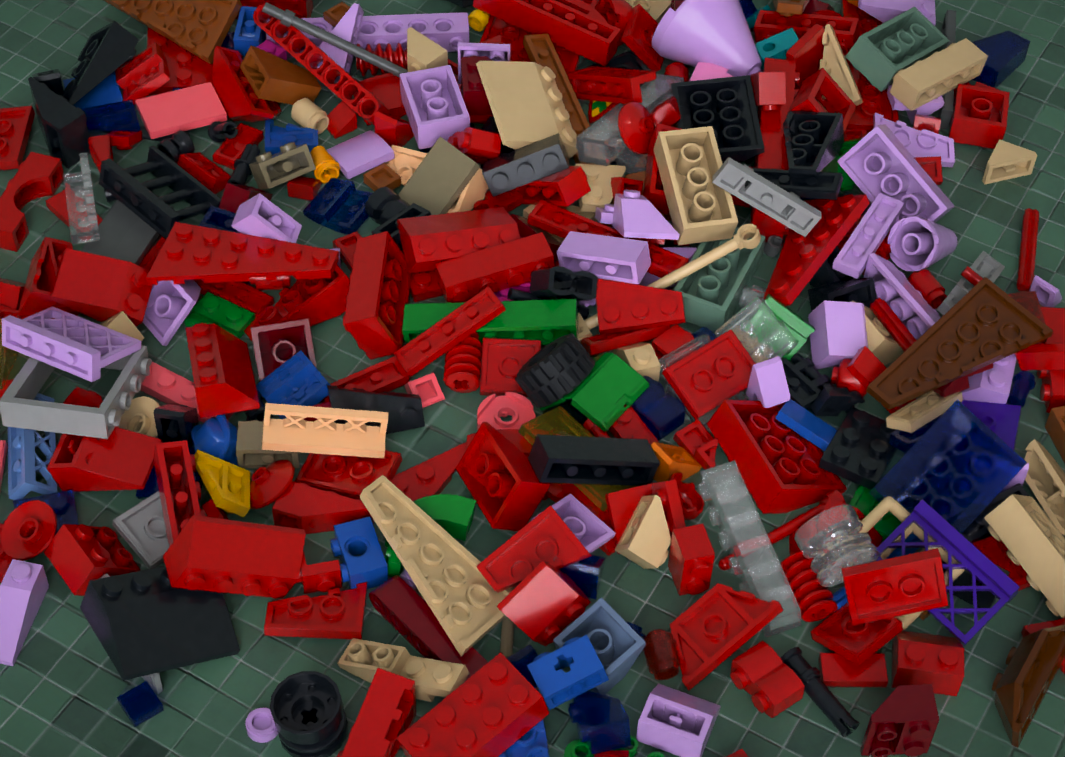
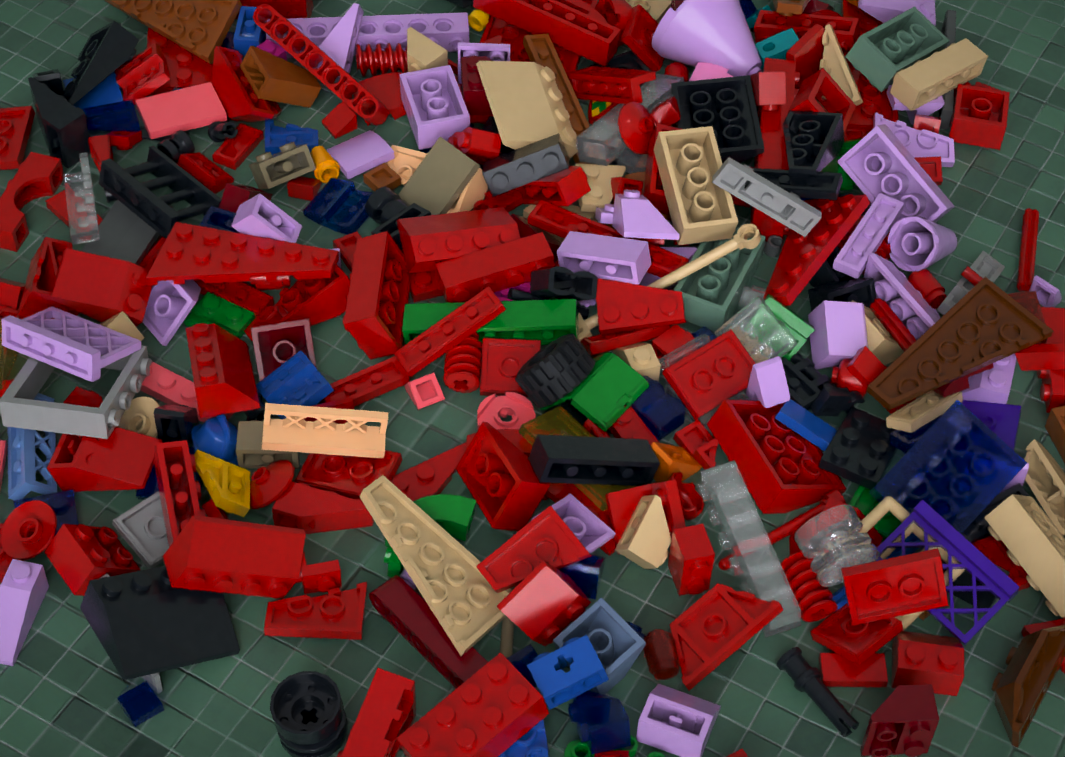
black axle [227,144,260,185] -> none
lavender tile [245,707,278,743] -> none
dark grey bar [262,2,408,78] -> none
tan brick [291,98,329,134] -> none
dark orange tile [323,2,351,27] -> none
black wing [327,385,425,434] -> none
blue brick [330,516,388,589] -> none
tan slope [337,638,469,702] -> none
red slope [374,111,414,147] -> none
red brick [730,641,805,718] -> none
clear blue slope [972,30,1030,88] -> none
tan slope [982,139,1037,185] -> none
clear blue pin [1007,371,1036,408] -> none

